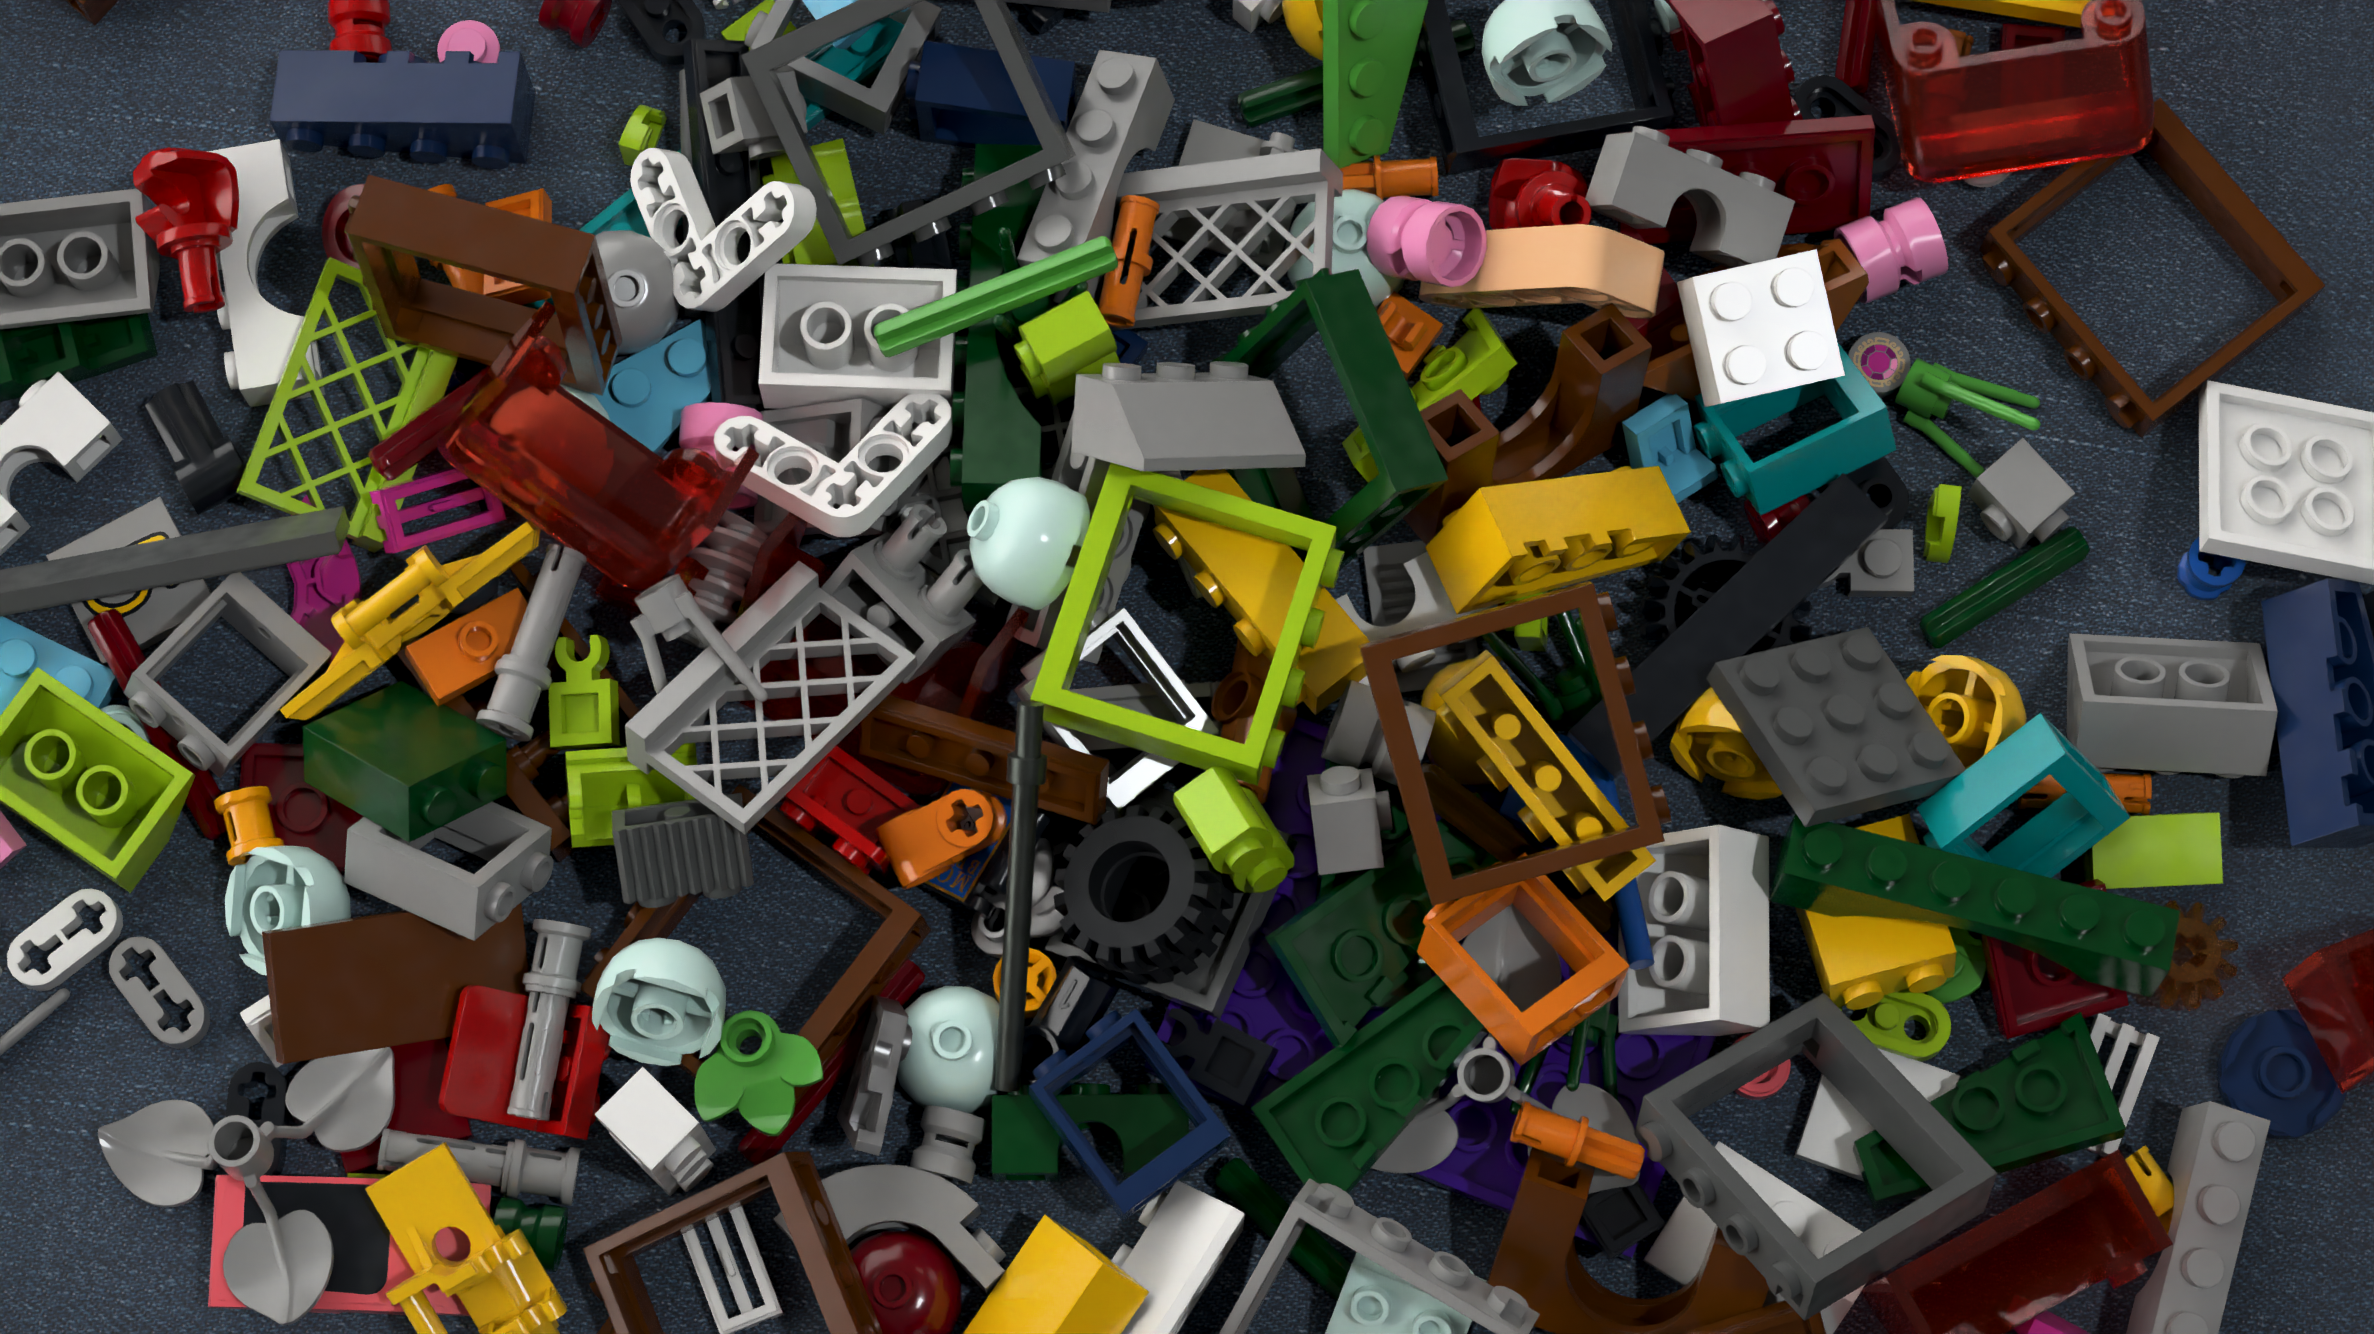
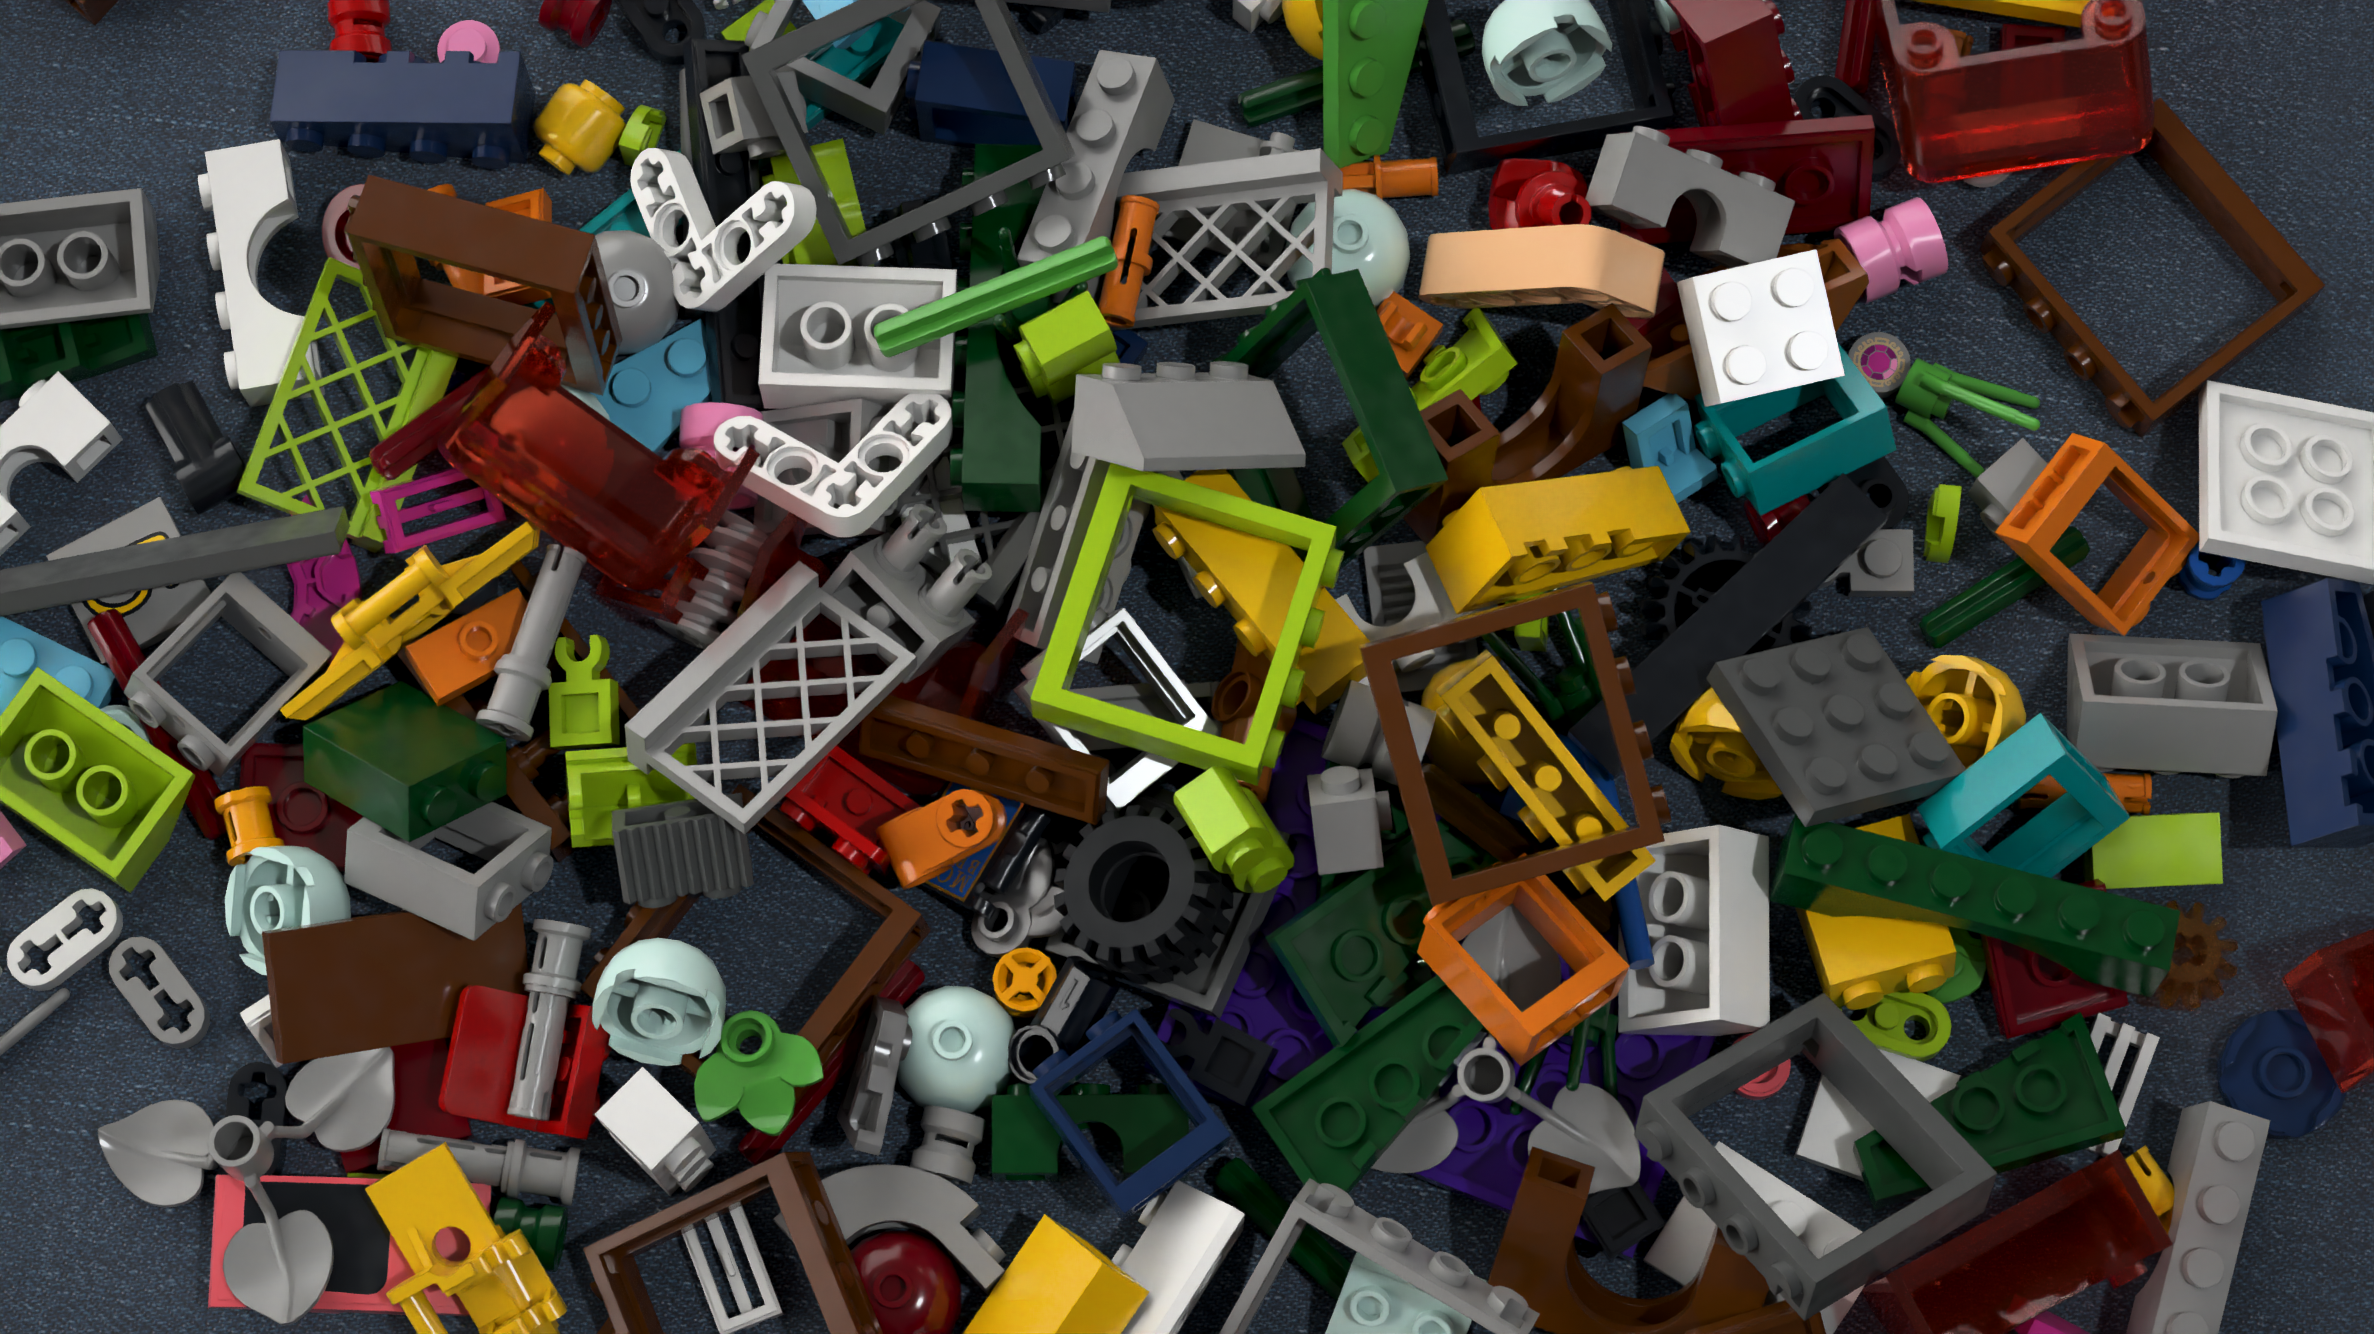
red piece [133,147,239,313] -> none
light grey plant [630,574,768,702] -> none
light aqua cylinder [967,477,1090,610] -> none
pearl dark grey bar [994,701,1047,1092] -> none
bright pink wheel [1367,196,1487,287] -> none
orange axle [1510,1100,1645,1179] -> none
none -> yellow head [533,79,626,176]
none -> orange window [1994,433,2199,636]

